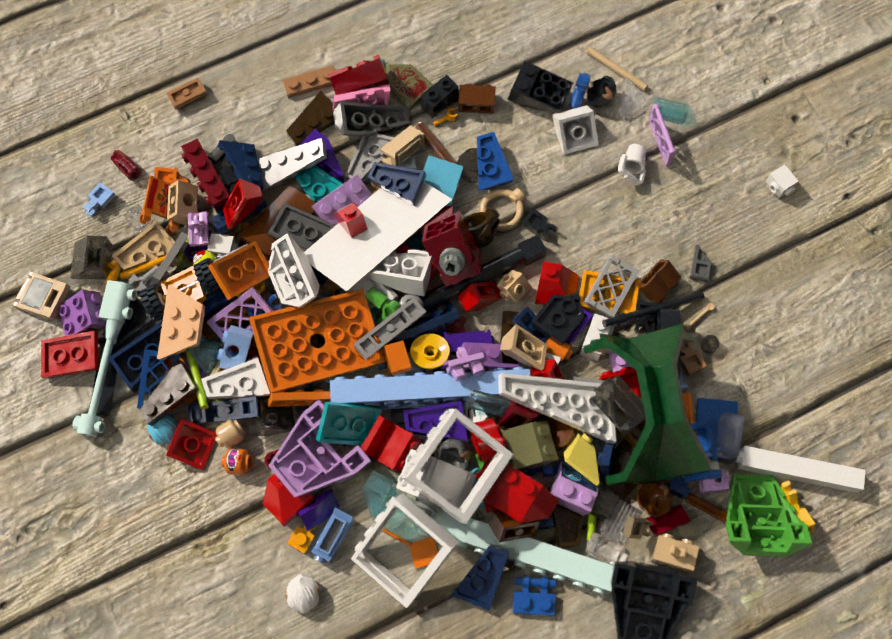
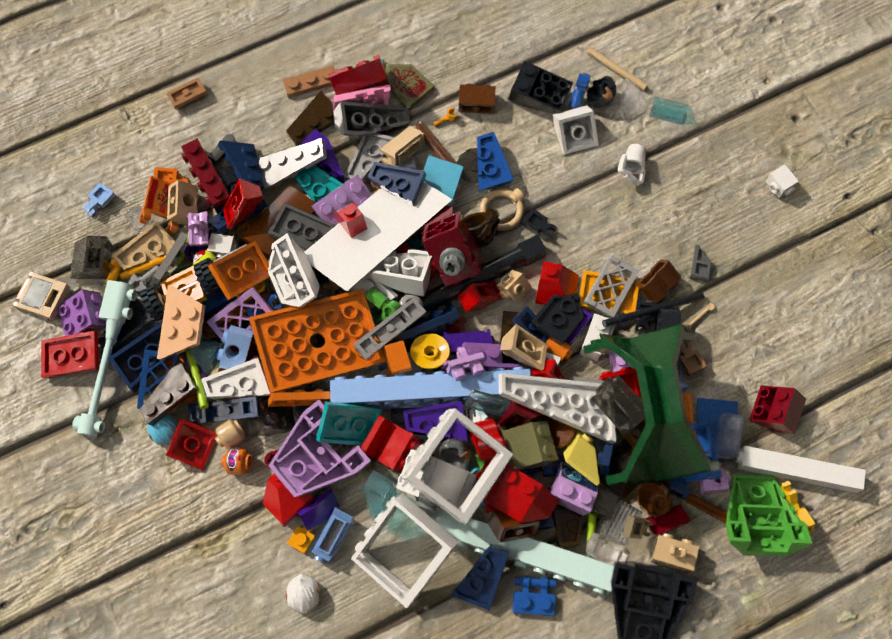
black sticker [87,362,117,415] -> none
dark red hinge [111,150,142,180] -> none
orange piece [383,528,438,569] -> none
black brick [420,75,459,118] -> none
lavender window [649,103,676,167] -> none
clear smoke bush [700,335,720,354] -> none
none -> dark red slope [749,385,806,434]

